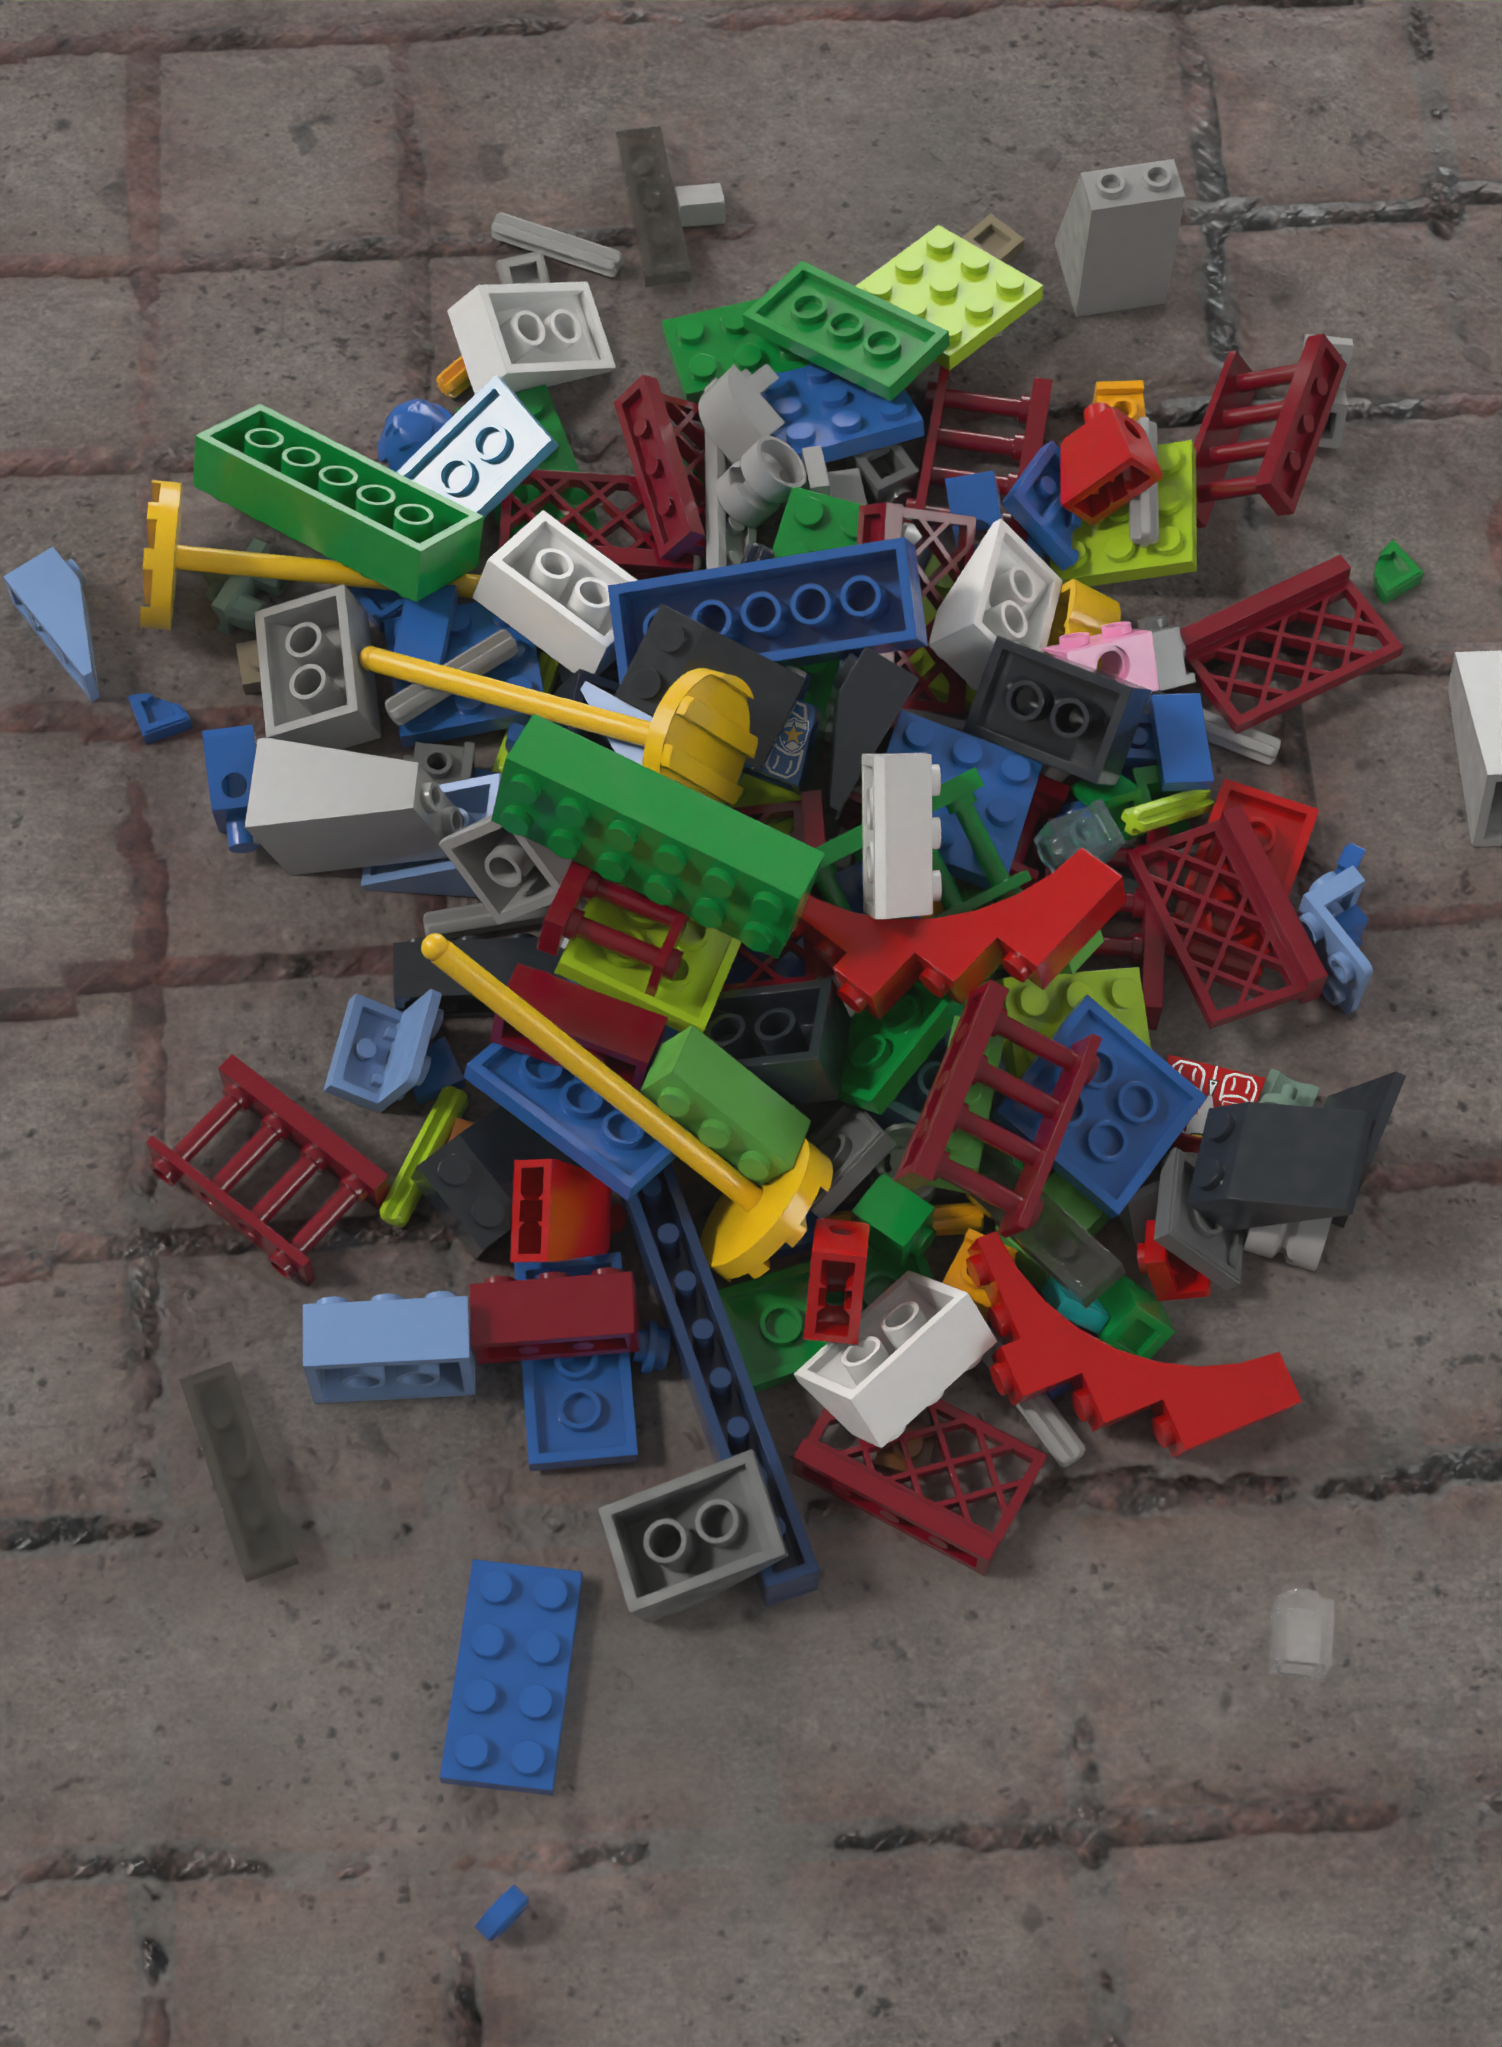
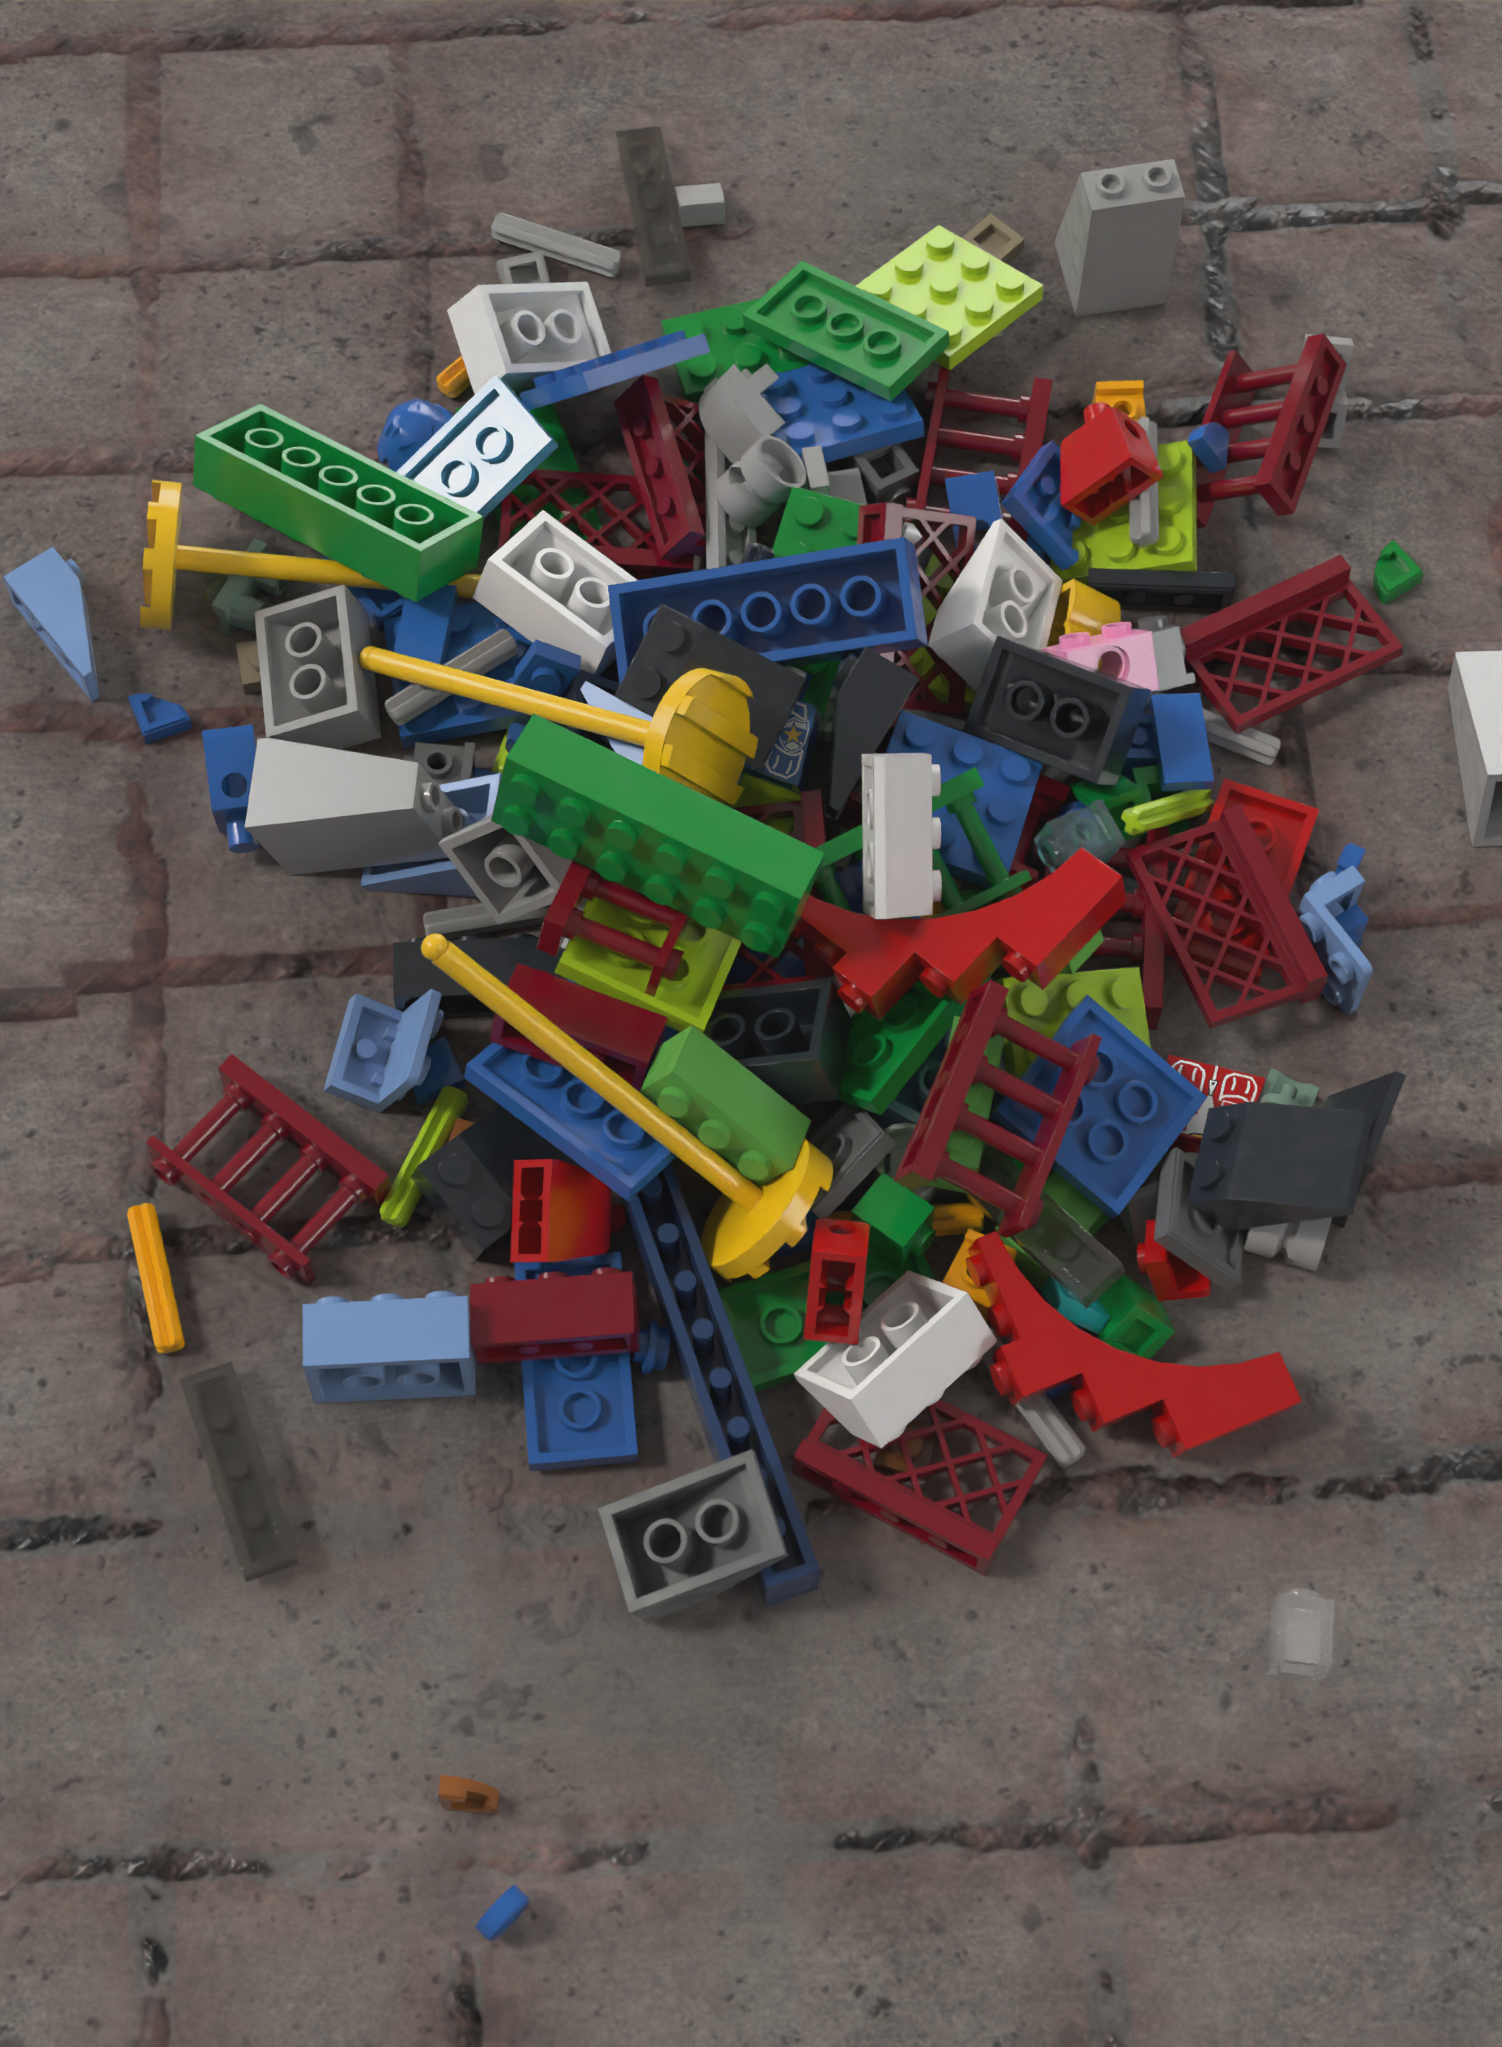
blue plate [440,1559,583,1796] -> none
none -> light orange axle [127,1203,185,1354]
none -> dark orange tile [438,1774,500,1815]
none -> blue plate [514,639,581,697]
none -> blue plate [519,330,710,410]
none -> black tile [1086,568,1235,612]
none -> blue tile [1187,422,1229,473]

